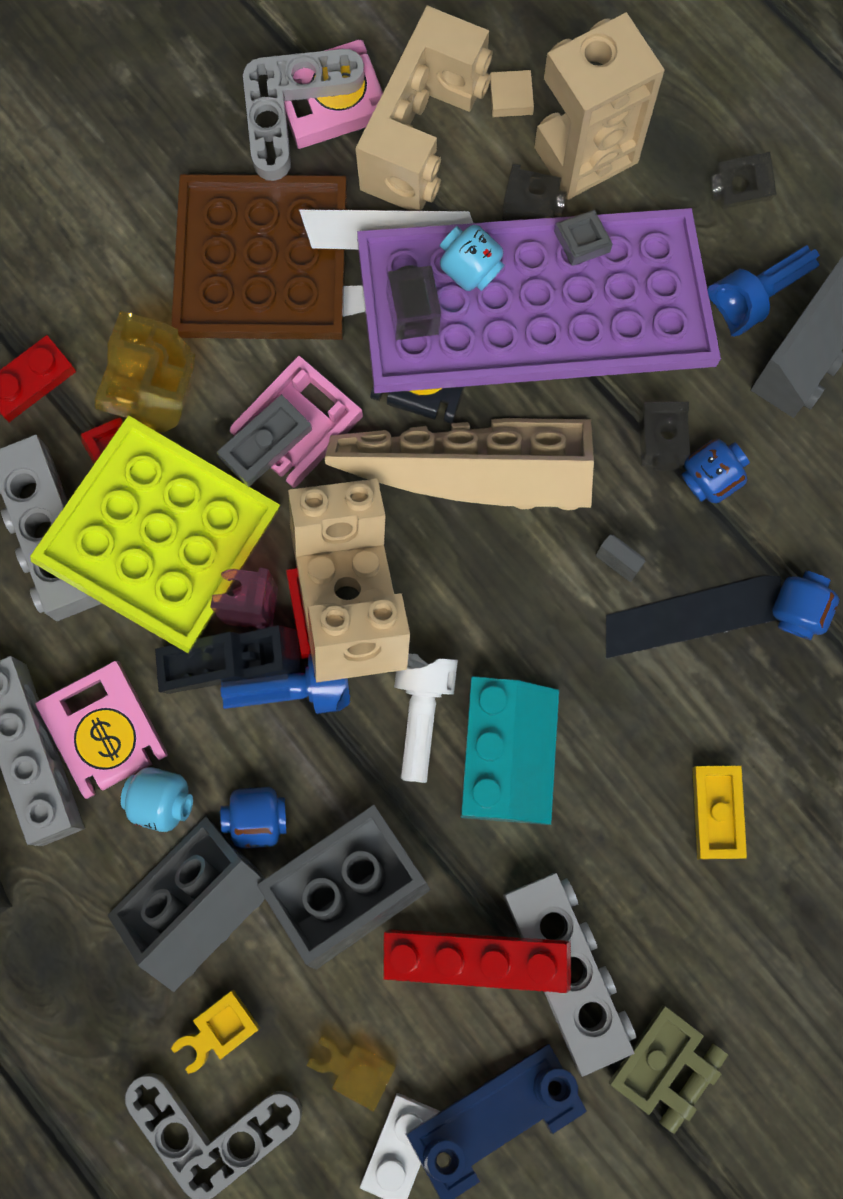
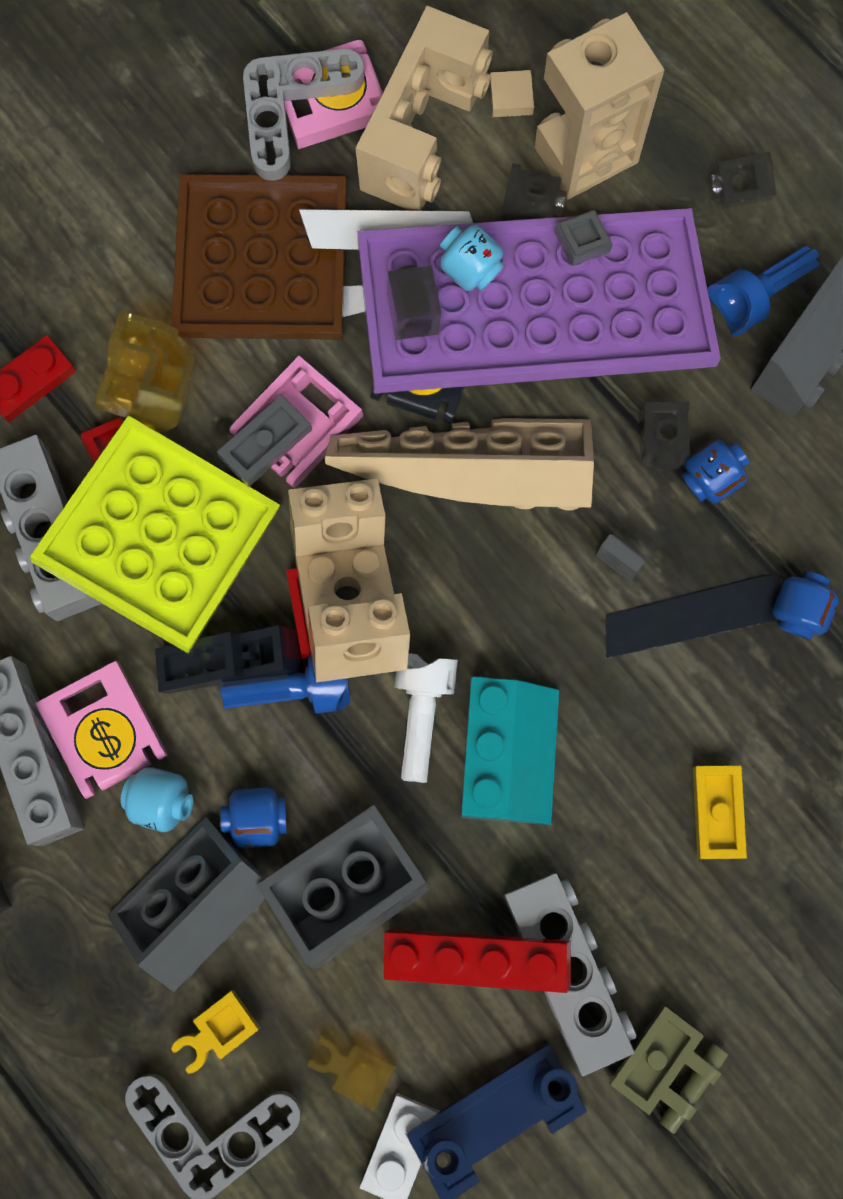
clear pink hinge [210,568,278,629] -> none

